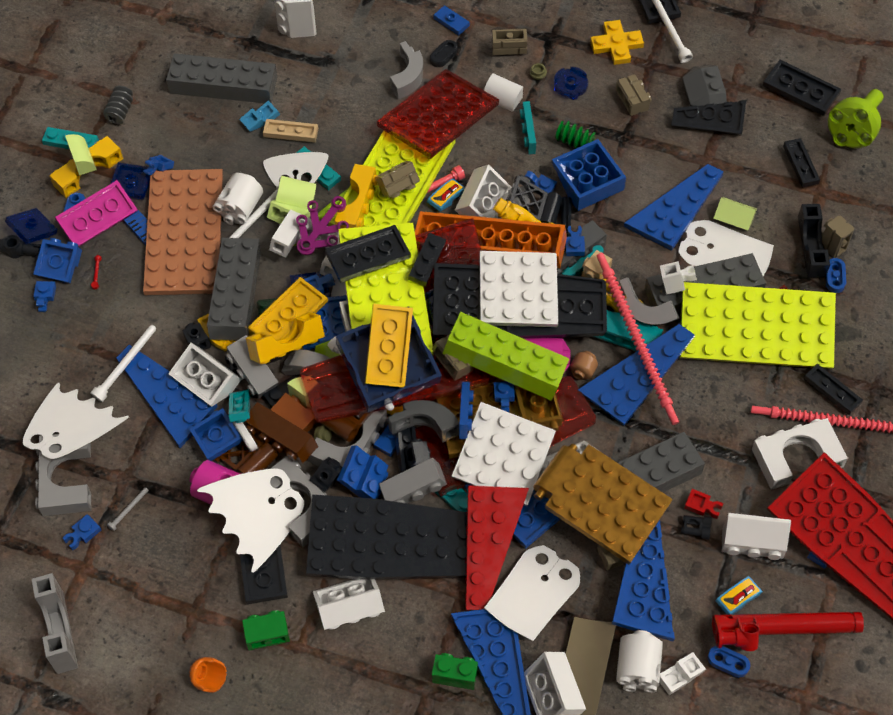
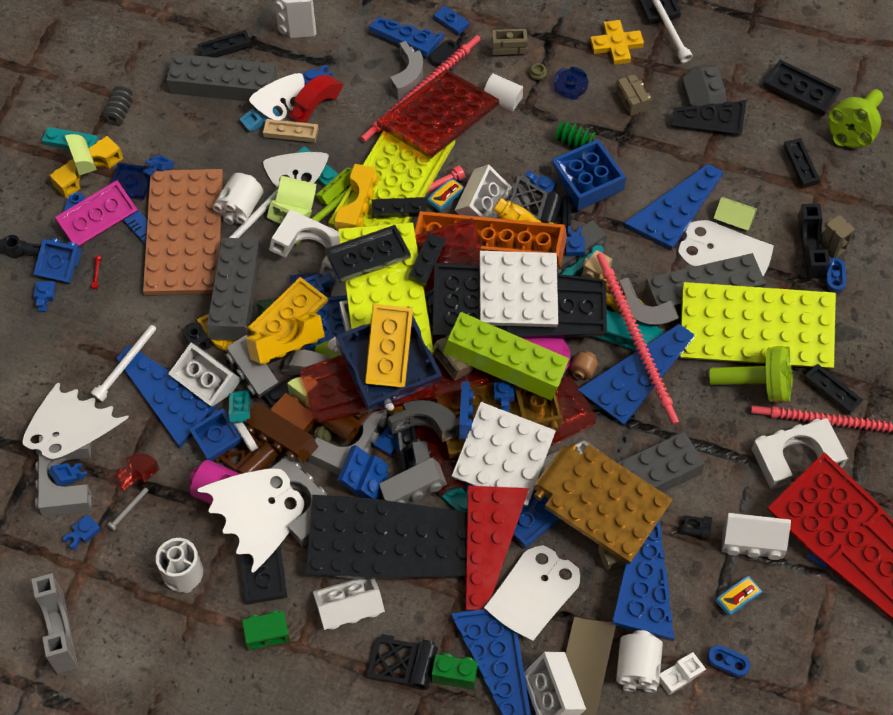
clear blue plate [5,208,58,244] -> none
orange hair [189,657,227,693] -> none
magenta plant [296,196,349,255] -> none
black brick [310,457,342,492] -> none
dark tan brick [375,161,420,198] -> none
teal plate [519,101,536,154] -> none
white brick [660,261,697,294] -> none
red plate [684,489,724,519] -> none
red piece [712,612,864,651] -> none
none -> blue plate [48,463,87,486]
none -> clear red brick [115,453,160,490]
none -> white cylinder [156,538,203,593]
none -> black plate [197,29,252,57]
none -> white piece [249,73,305,120]
none -> red arch [289,75,344,123]
none -> blue plate [302,65,333,85]
none -> lime piece [316,167,353,205]
none -> coral hose [360,35,481,142]
none -> black piece [367,634,438,690]
none -> blue wing [369,17,444,57]
none -> black plate [371,197,427,218]
none -> lime piece [710,346,793,403]

